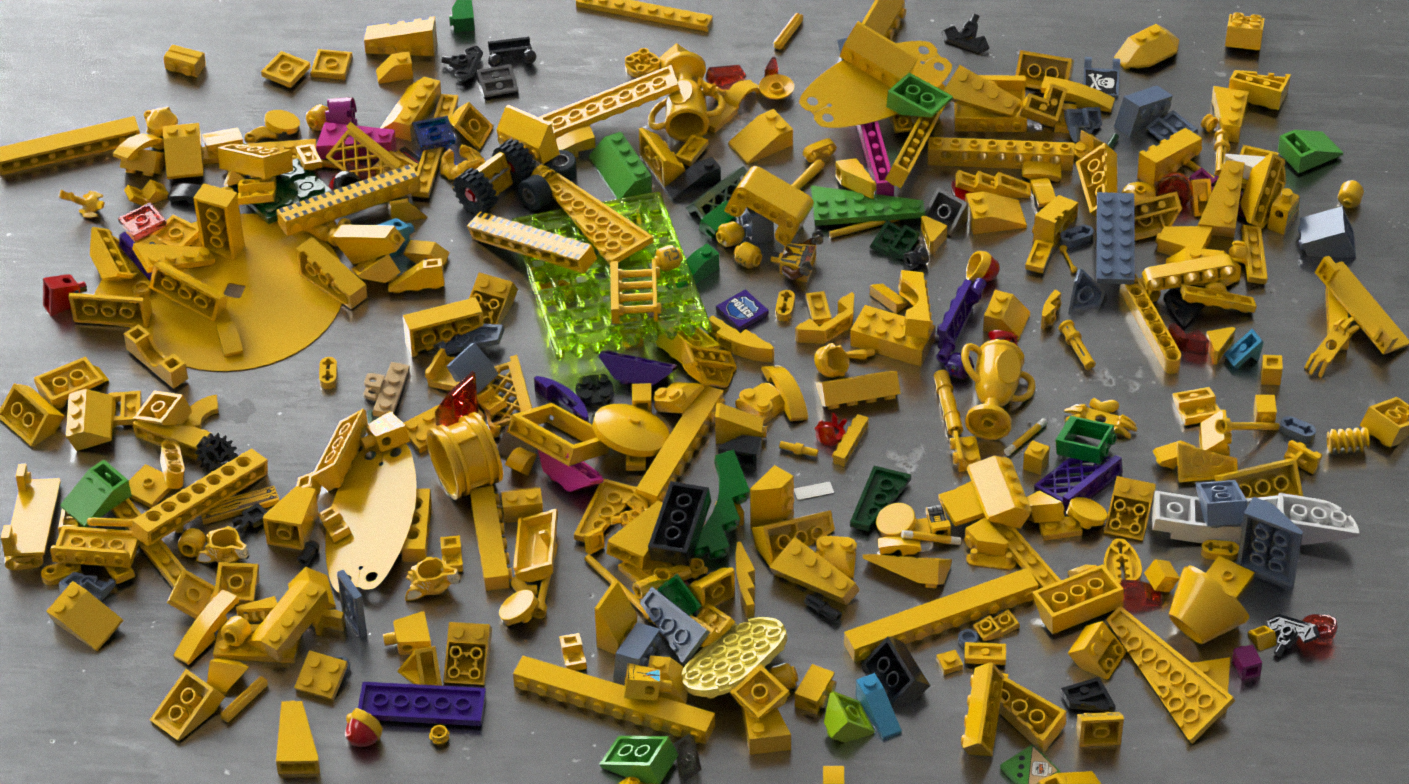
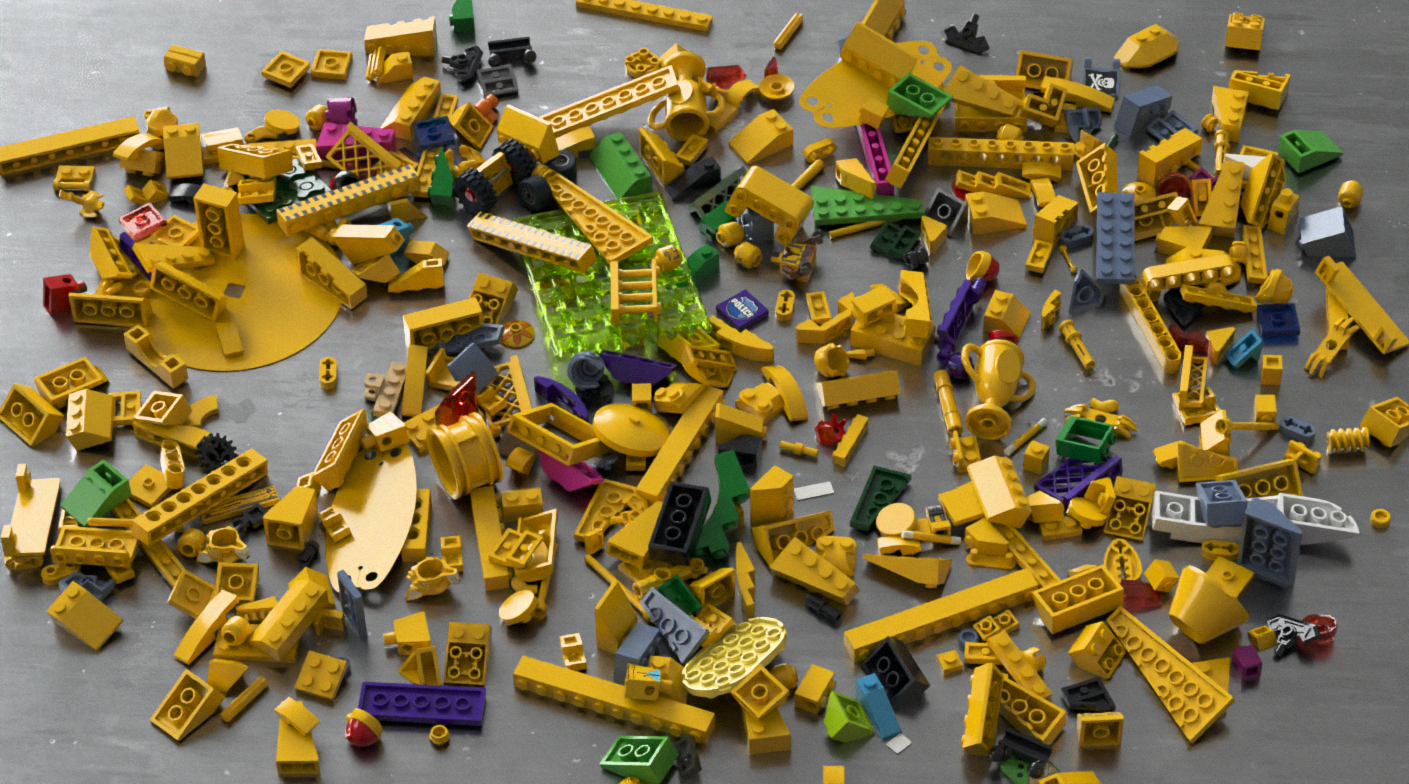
none -> yellow plate [53,165,96,192]
none -> yellow plate [101,280,123,296]
none -> yellow slope [273,697,320,737]
none -> yellow tile [365,46,386,82]
none -> yellow slope [401,345,428,417]
none -> green slope [428,148,456,206]
none -> orange piece [474,94,499,124]
none -> yellow slope [488,528,543,568]
none -> yellow dish [500,320,535,348]
none -> sand blue helmet [567,351,605,390]
none -> sand blue piece [592,455,618,471]
none -> yellow brick [851,285,896,327]
none -> yellow brick [859,97,889,129]
none -> white sticker [886,733,912,754]
none -> yellow plate [986,630,1052,699]
none -> black gear [989,728,1053,779]
none -> yellow head [996,123,1024,141]
none -> yellow slope [1084,478,1116,515]
none -> yellow slope [1168,197,1198,226]
none -> yellow fence [1179,345,1208,408]
none -> yellow helmet [1254,269,1294,307]
none -> clear blue plate [1256,303,1300,337]
none -> yellow tile [1370,509,1391,528]

